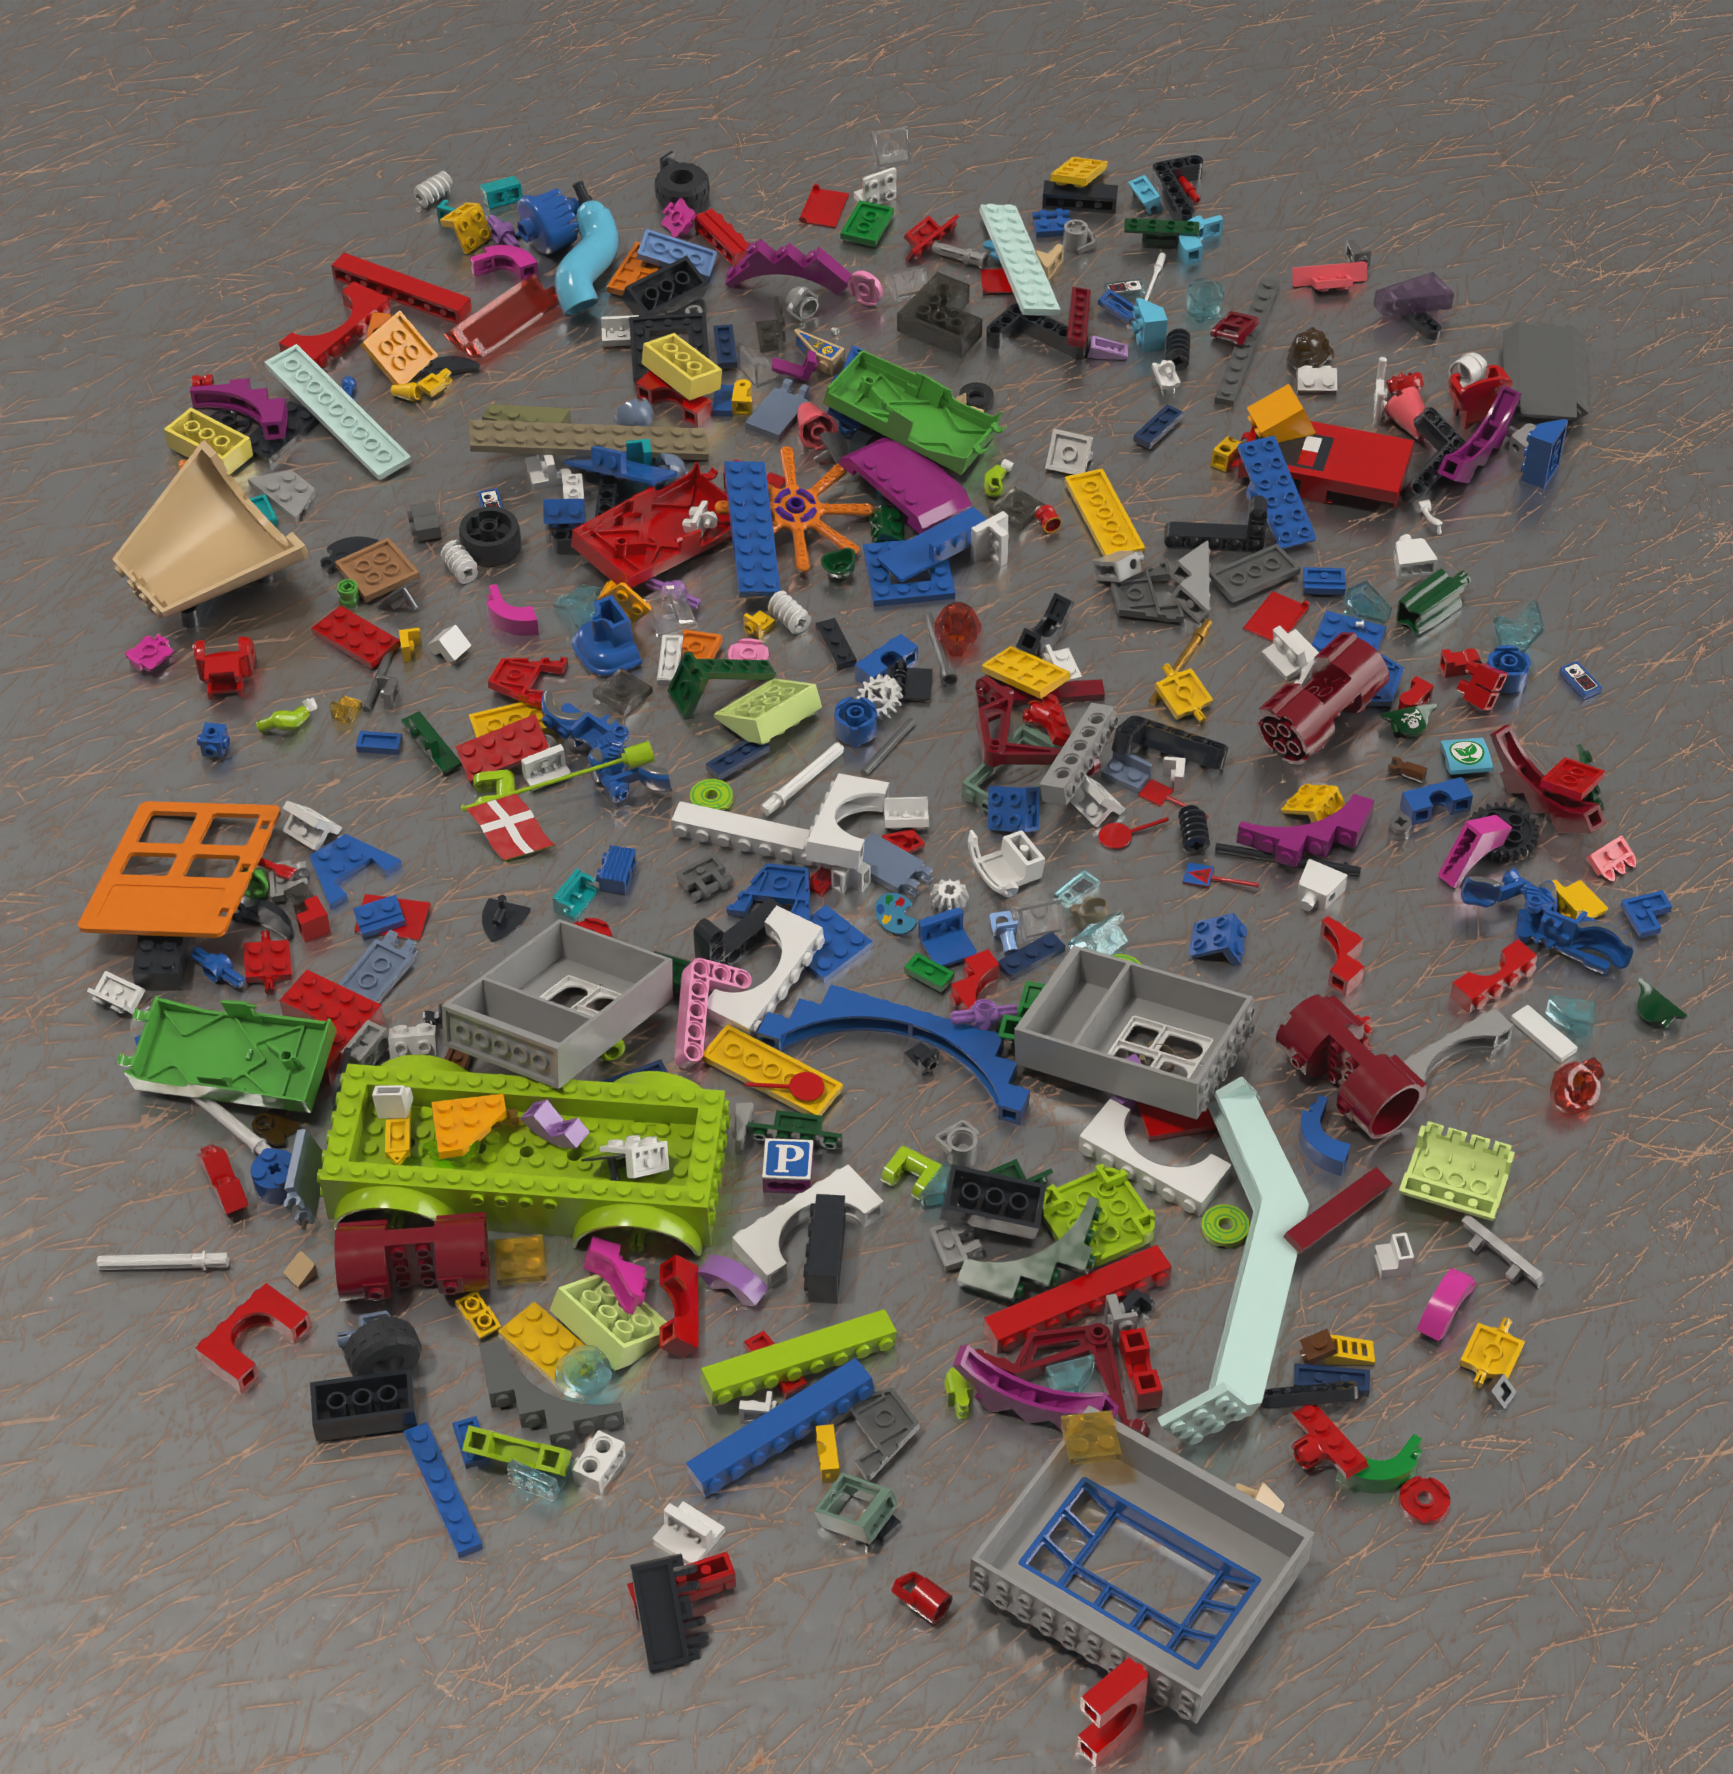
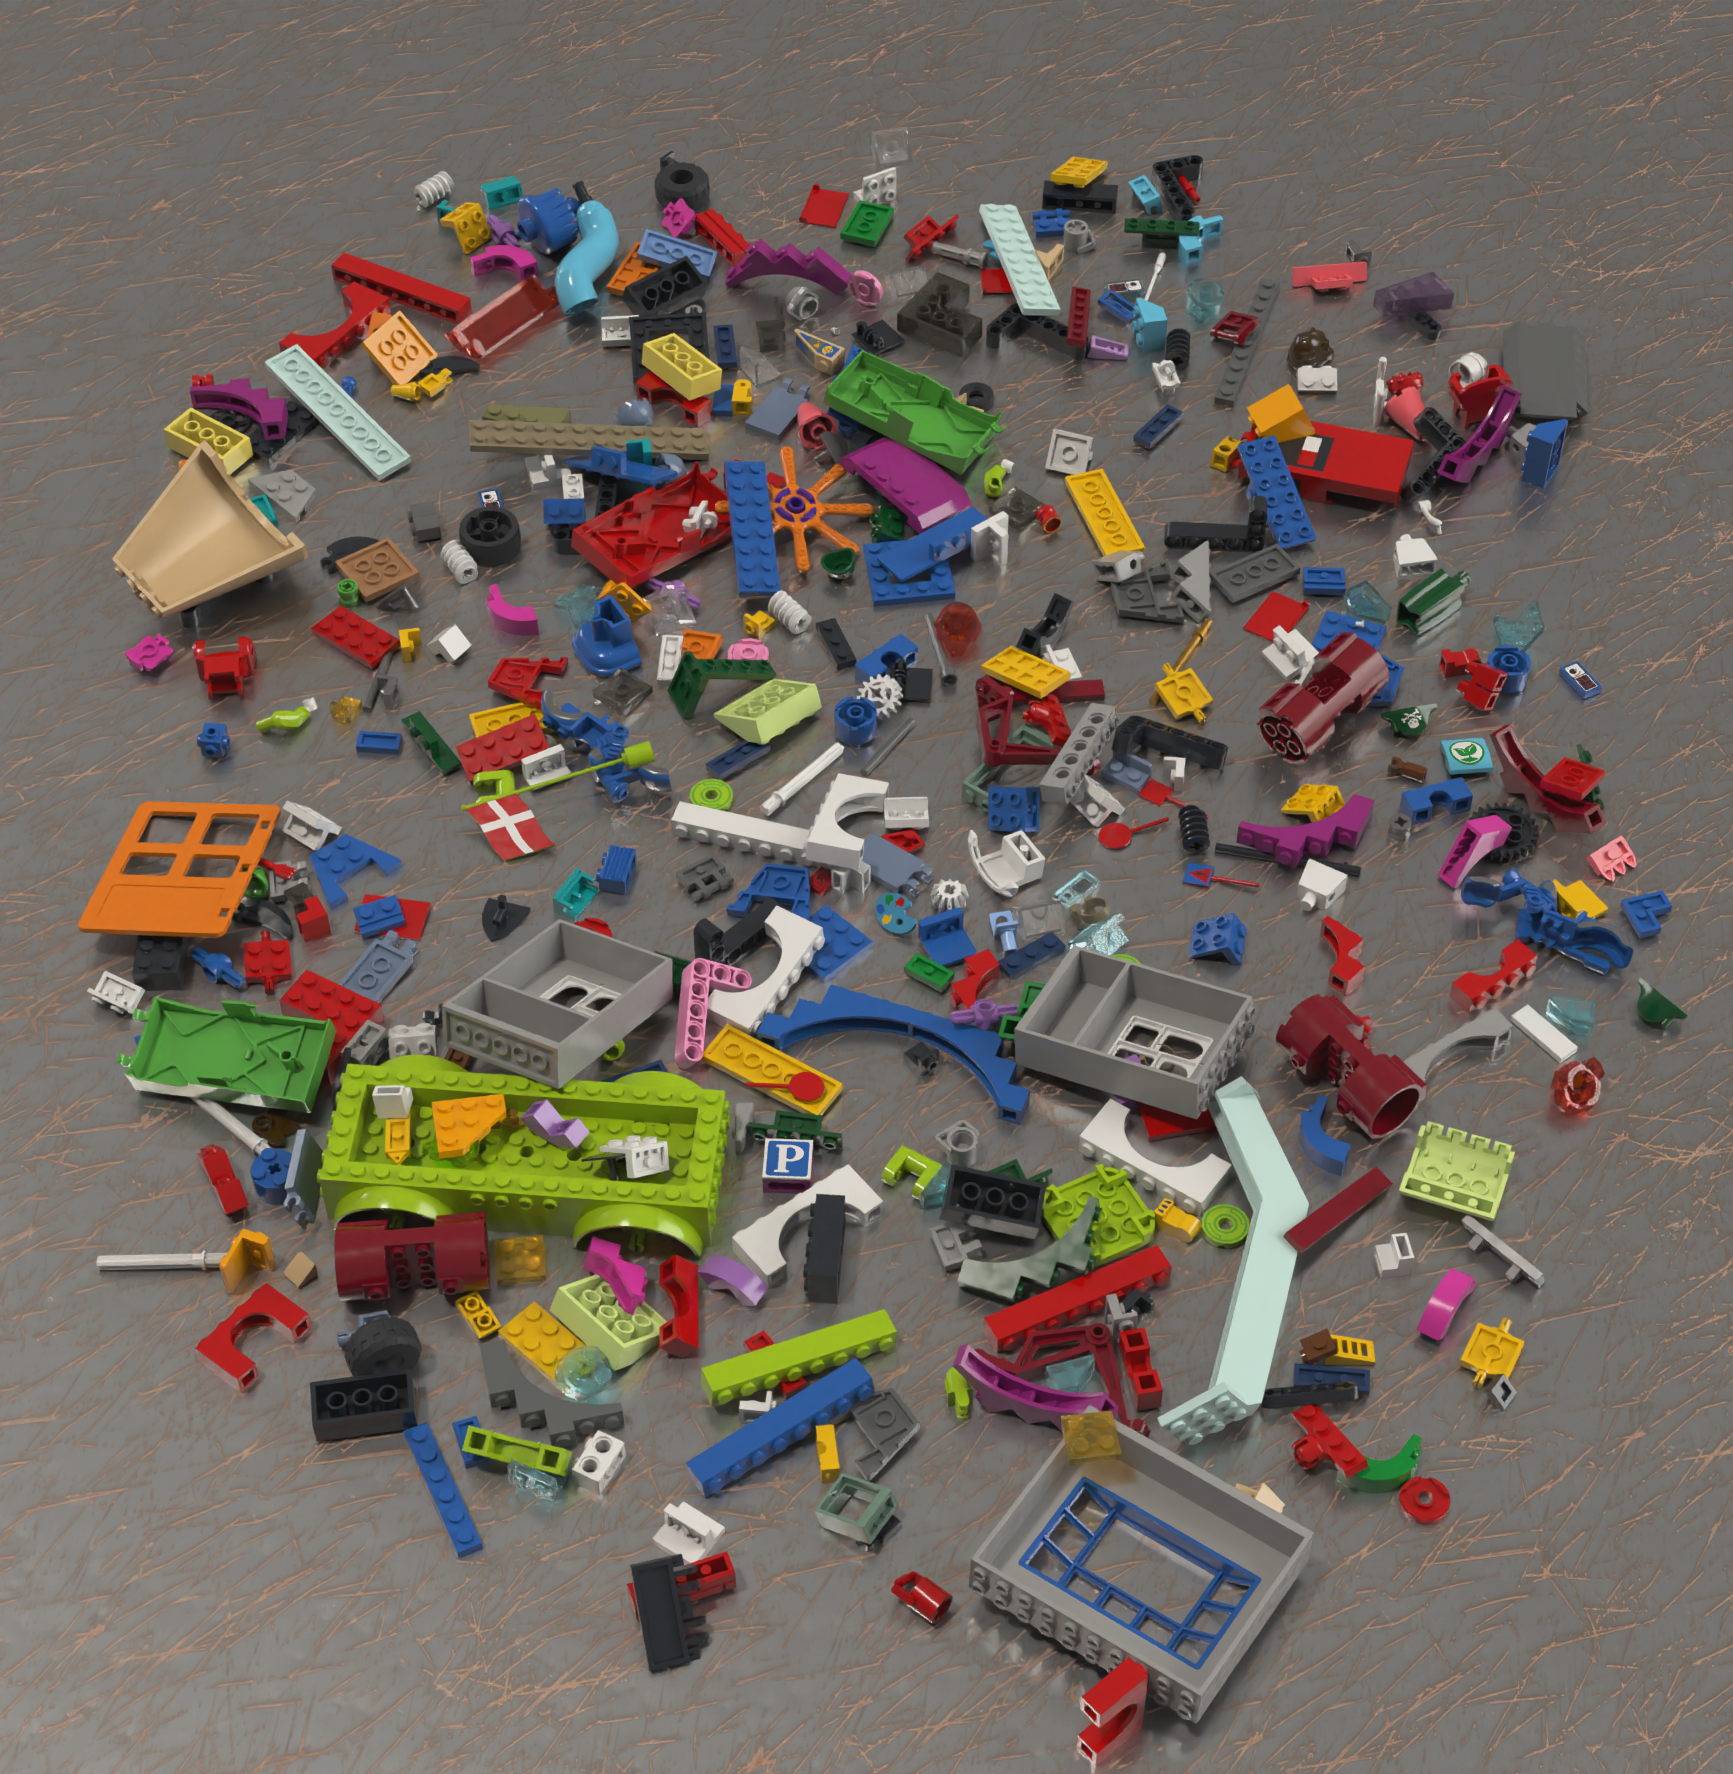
magenta bracket [771,350,818,381] -> none
red leg [1398,676,1434,710] -> none
none -> light orange bracket [219,1229,276,1294]
none -> black hinge [851,319,905,355]
none -> yellow leg [1154,1197,1202,1243]

